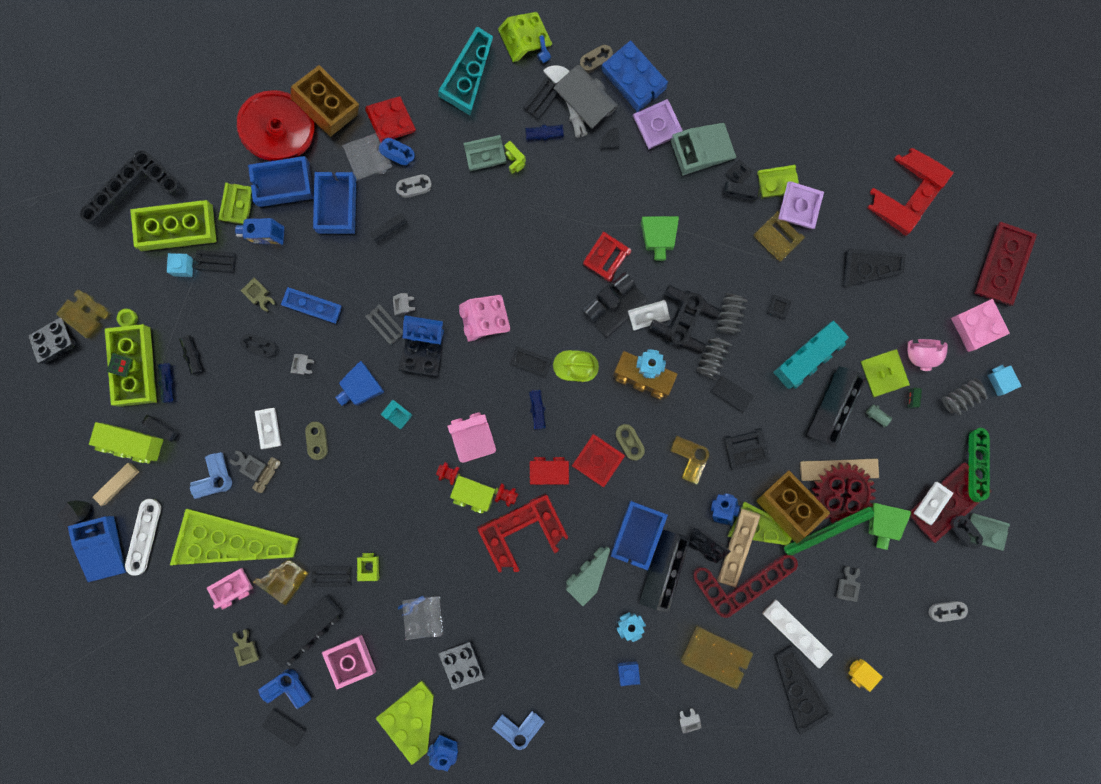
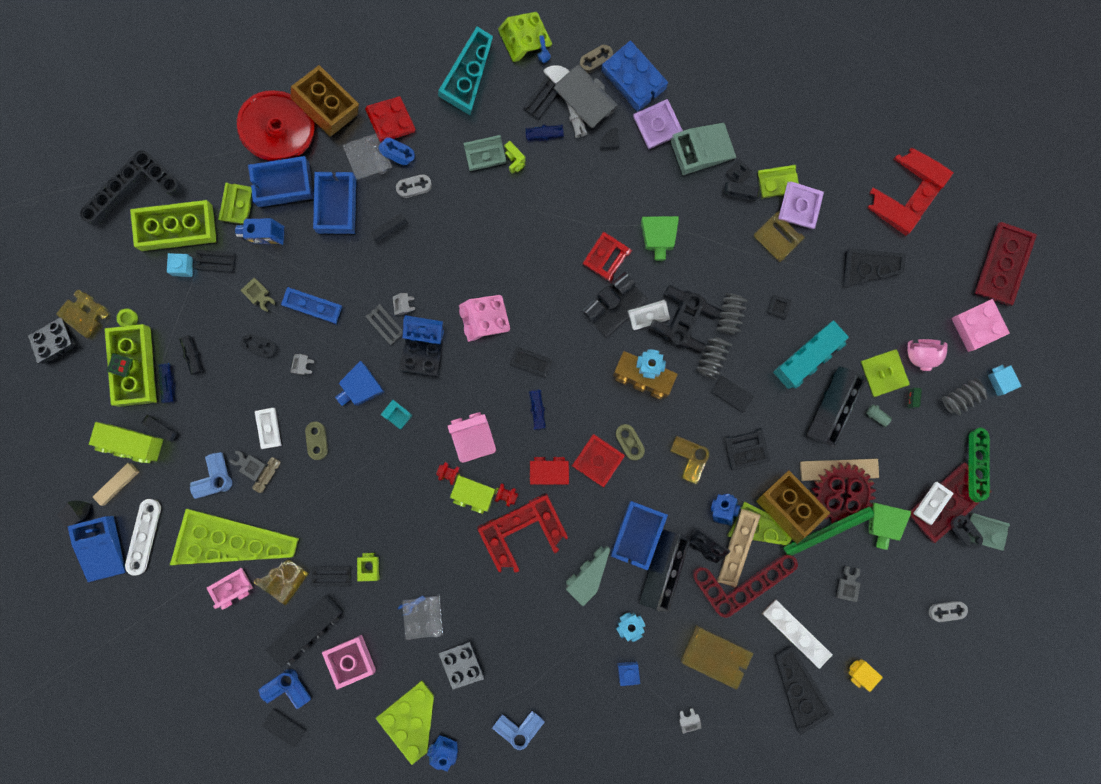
olive plate [233,629,260,667] -> none
lime piece [553,350,599,382] -> none

